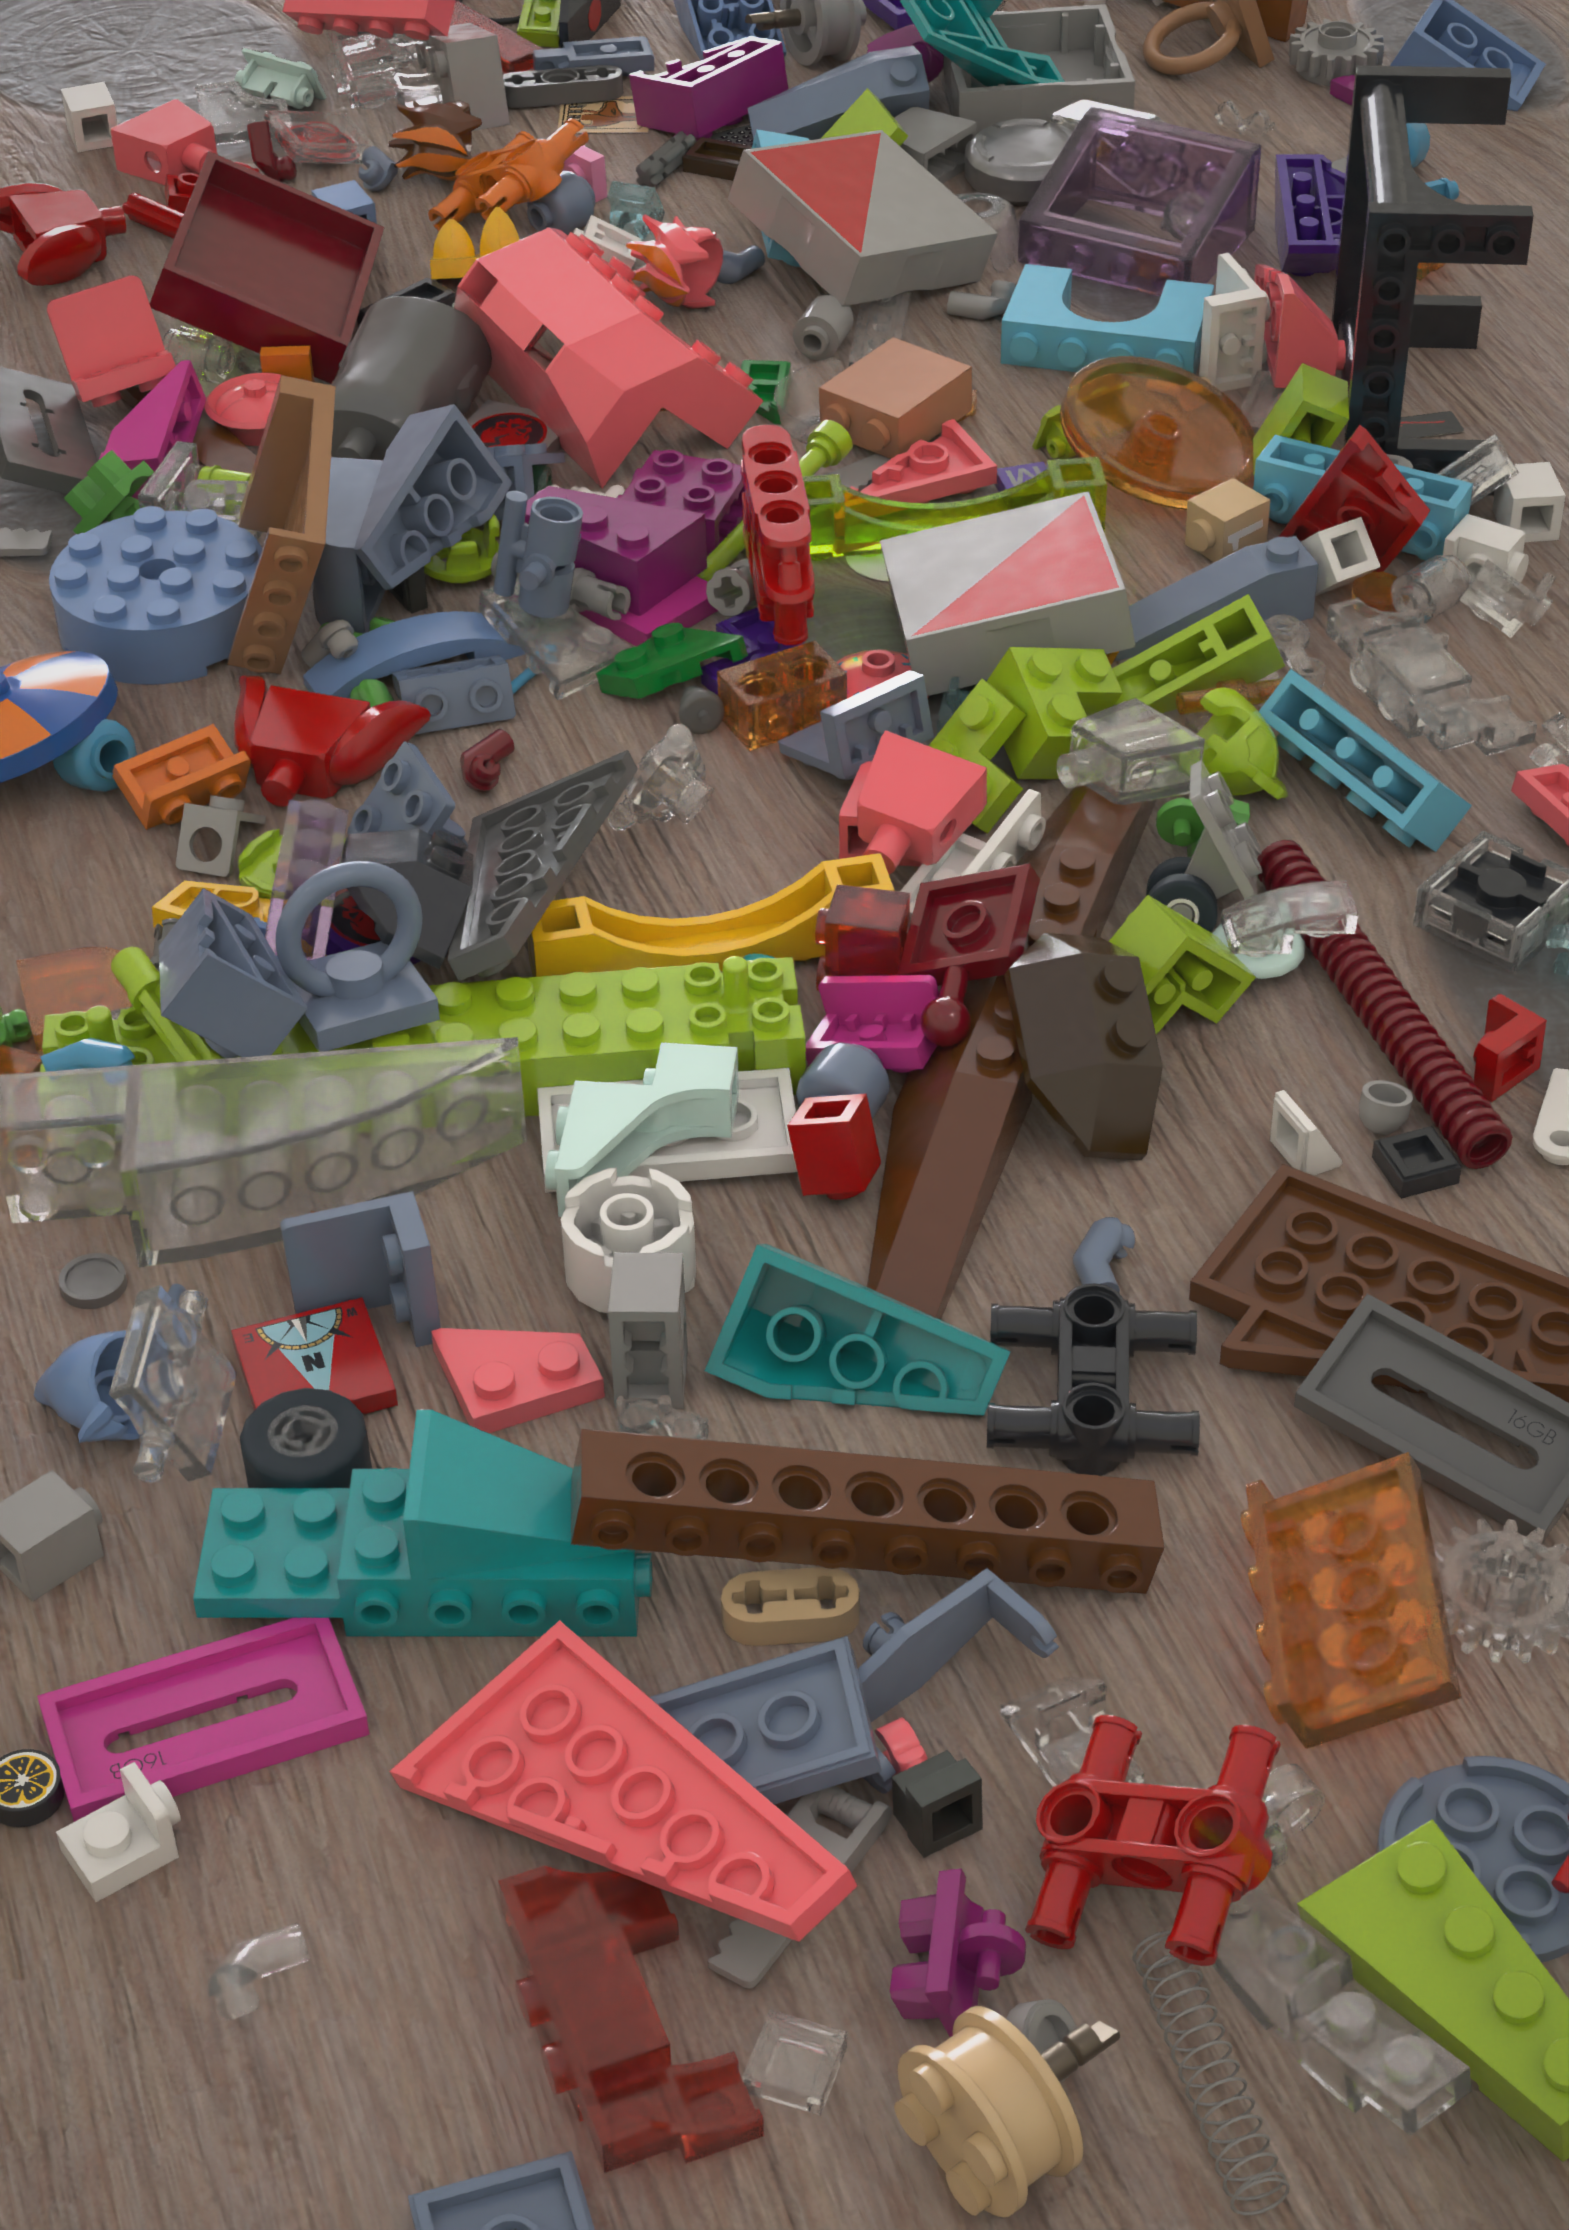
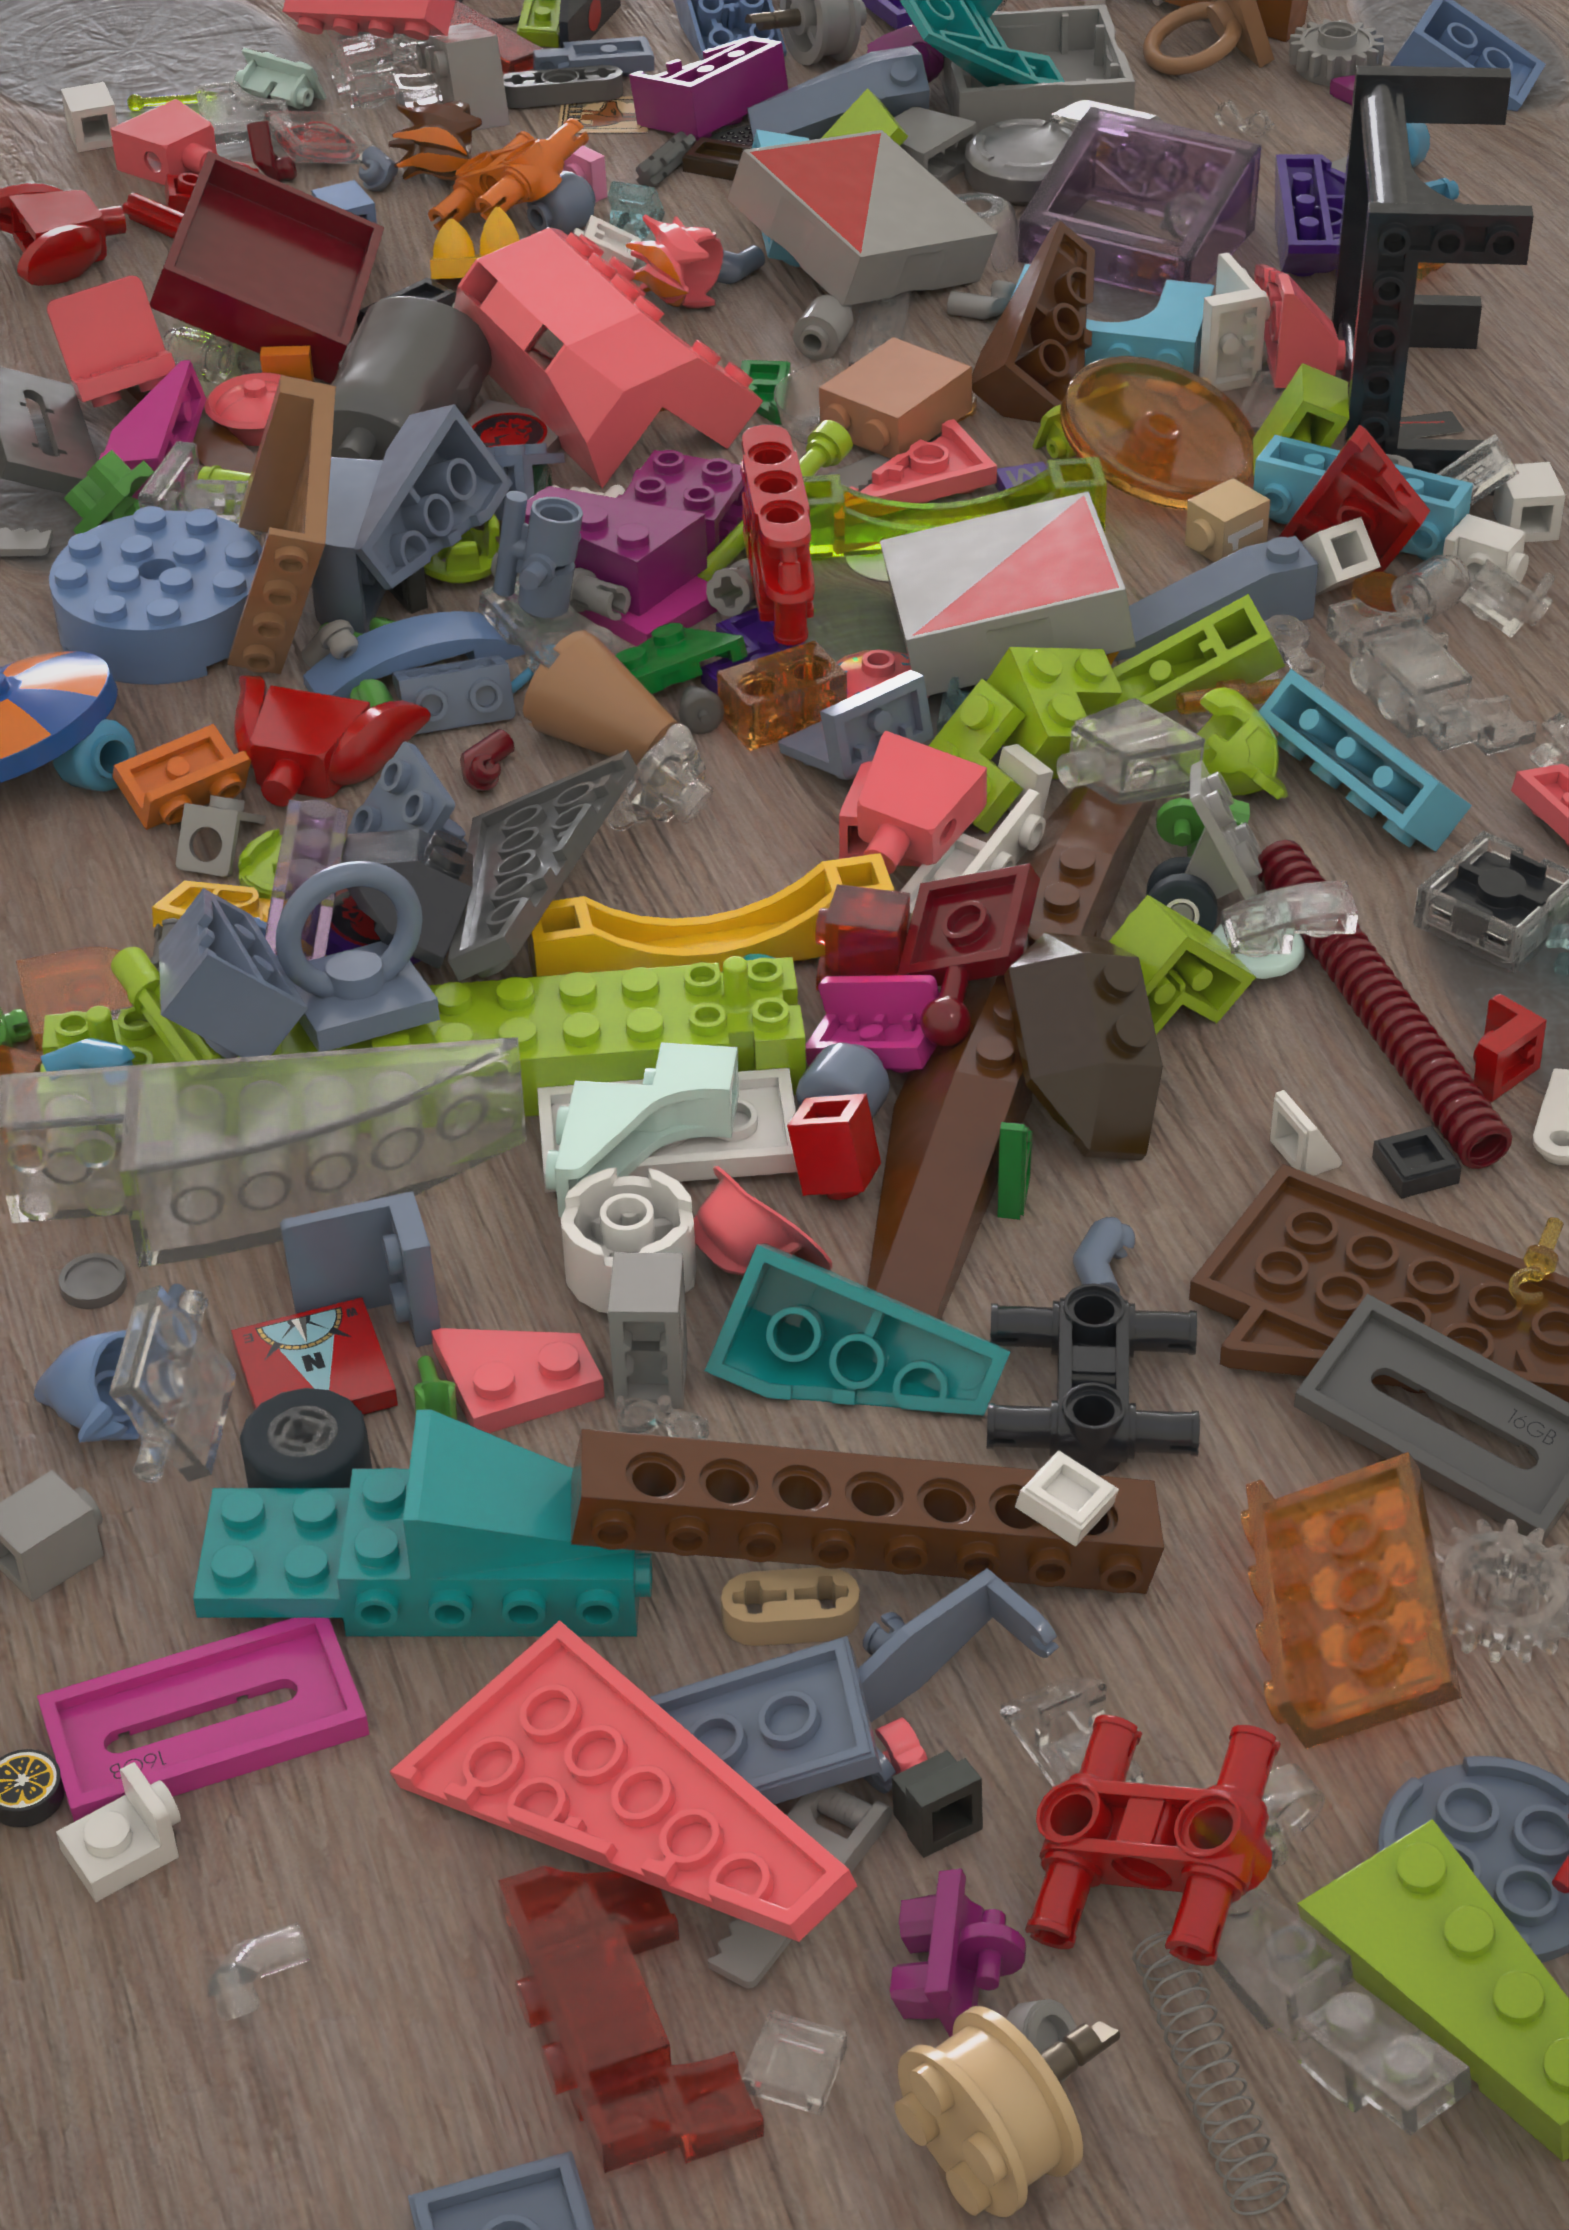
light grey hinge [1359,1080,1413,1135] -> none
none -> clear neon green hinge [127,89,218,111]
none -> bright green hand [414,1355,457,1420]
none -> medium nougat cone [523,630,682,771]
none -> coral piece [693,1166,832,1276]
none -> reddish brown wedge [972,220,1095,423]
none -> green tile [997,1122,1033,1220]
none -> white tile [998,744,1054,817]
none -> white tile [1015,1450,1119,1547]
none -> clear yellow hand [1509,1217,1564,1304]

